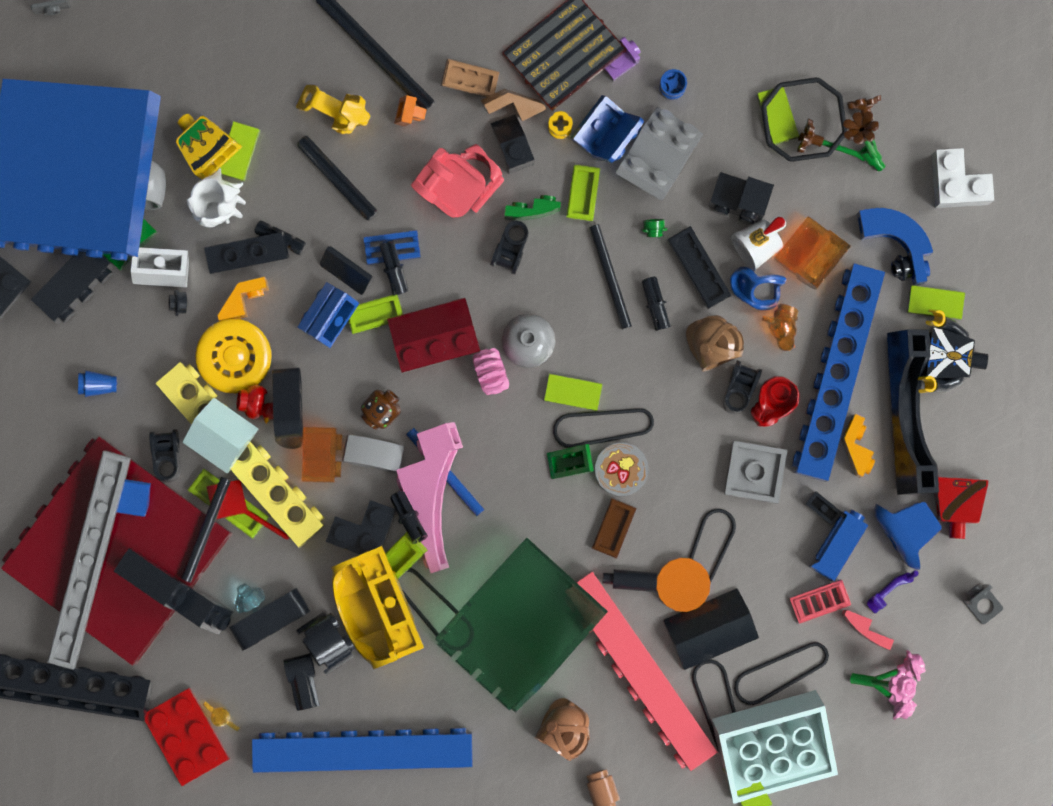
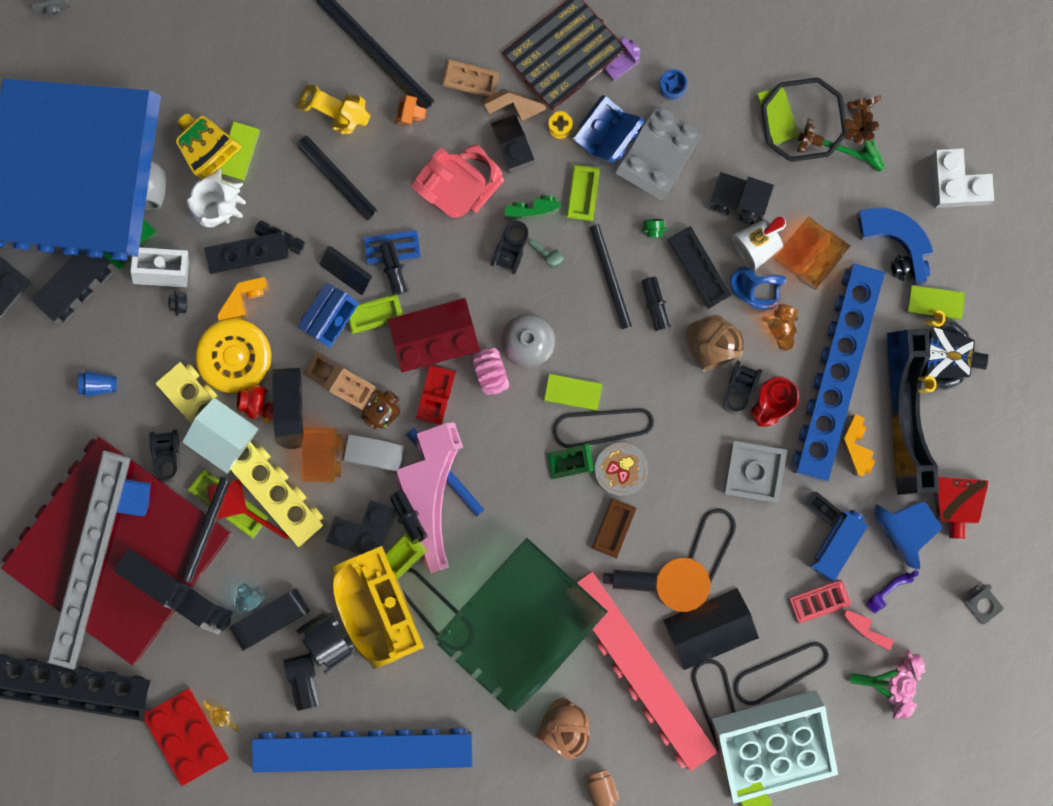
none -> medium nougat bracket [303,351,376,410]
none -> red slope [415,364,457,425]
none -> sand green hand [529,239,564,268]

